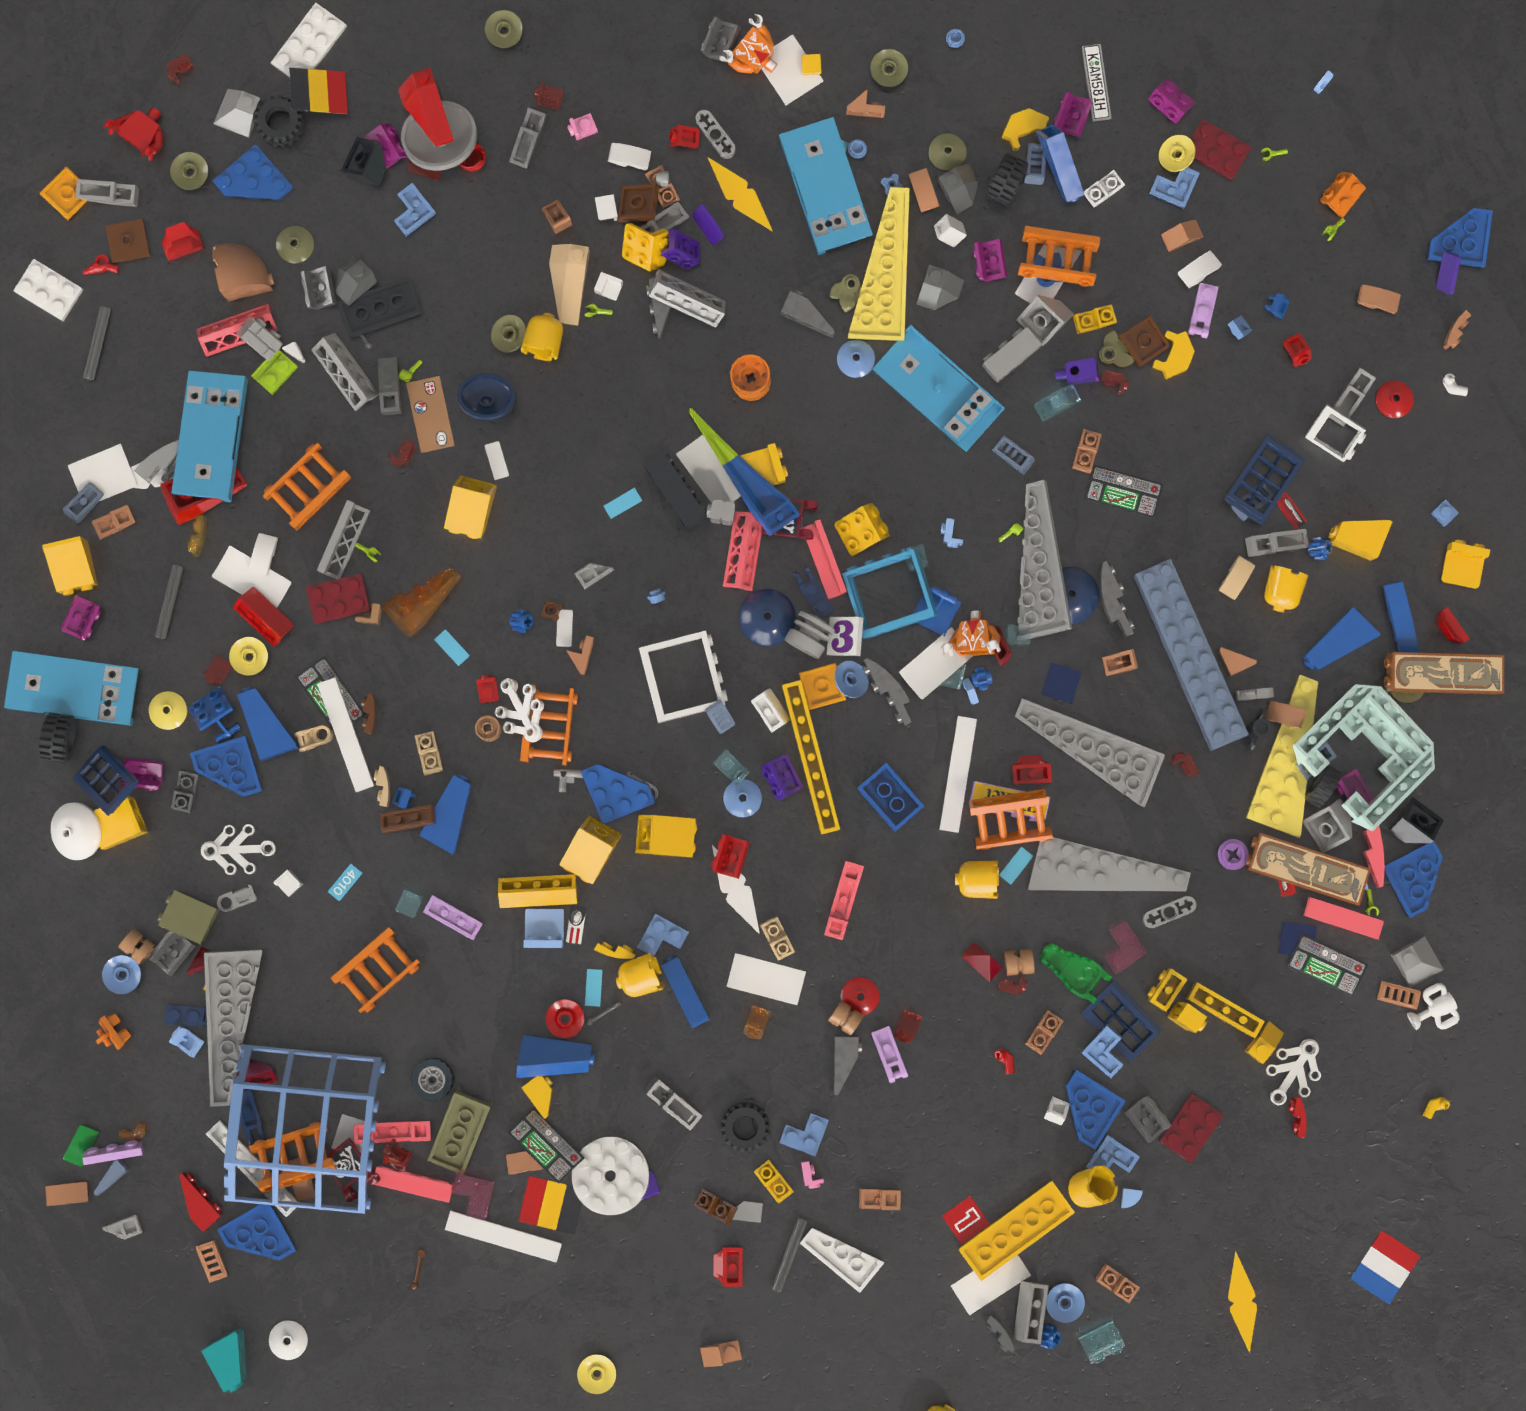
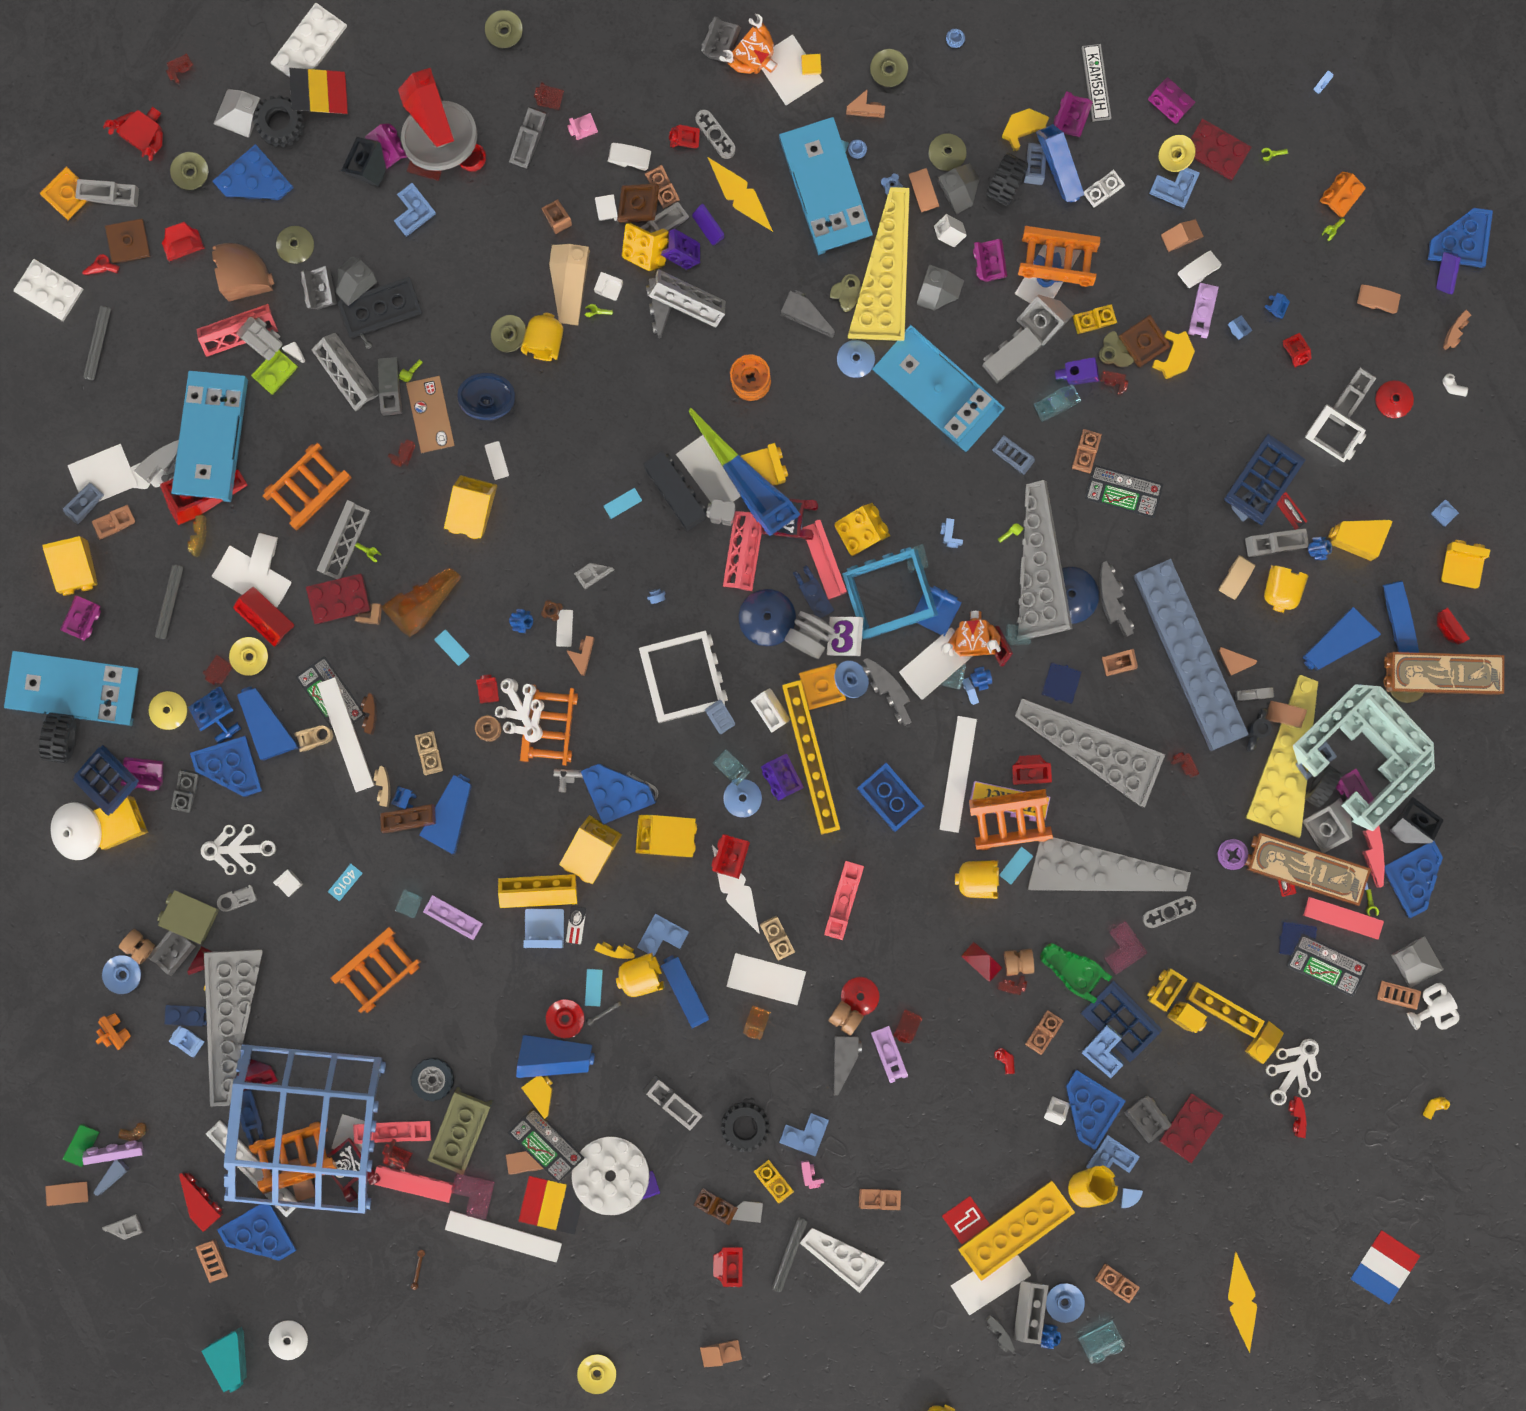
light grey hinge [656,171,669,187] -> none

